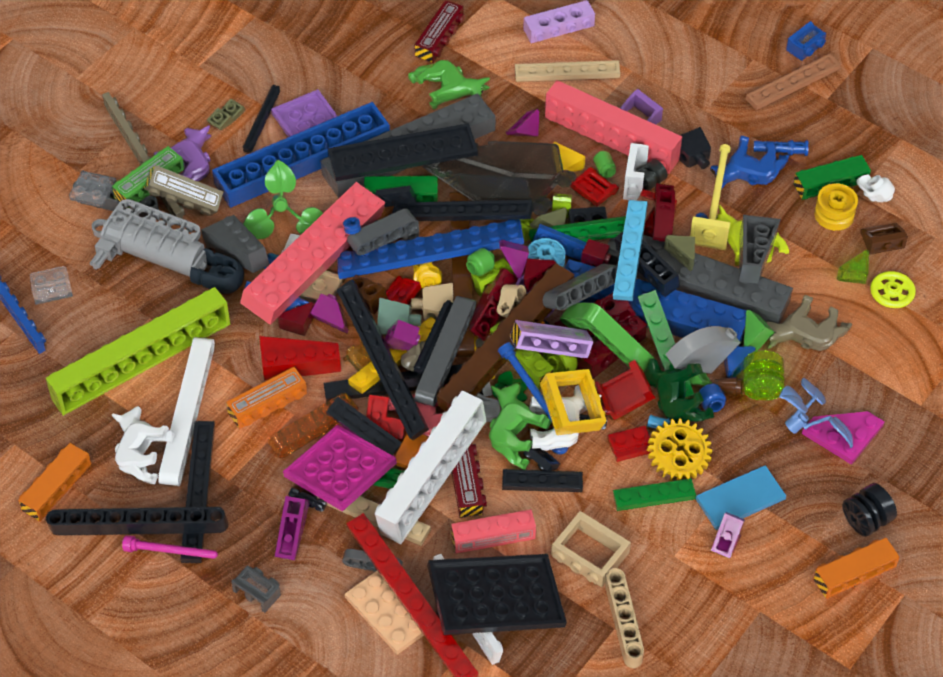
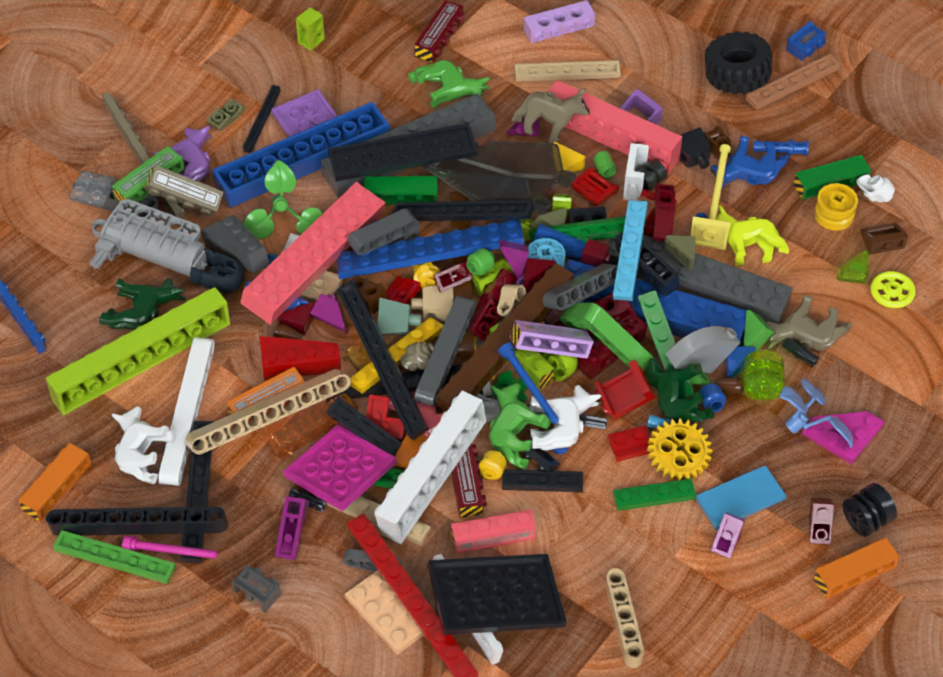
clear bracket [30,266,73,305] -> none
blue bush [343,217,361,234] -> none
black plate [375,185,417,207] -> none
magenta slope [384,319,420,350] -> none
black axle [414,300,453,374] -> none
yellow window [540,369,606,436] -> none
tan window [551,511,631,587] -> none
dark grey wedge [739,215,781,284] -> none
none -> bright green plate [53,530,176,584]
none -> dark green animal [99,278,186,330]
none -> tan beam [185,369,351,454]
none -> reddish brown cone [273,323,303,340]
none -> lime brick [296,7,325,51]
none -> dark red slope [433,261,473,293]
none -> yellow head [479,450,507,480]
none -> dark tan animal [511,88,590,144]
none -> reddish brown piece [704,126,731,159]
none -> black tyre [705,31,772,94]
none -> black axle [782,338,820,367]
none -> slope [809,498,834,544]

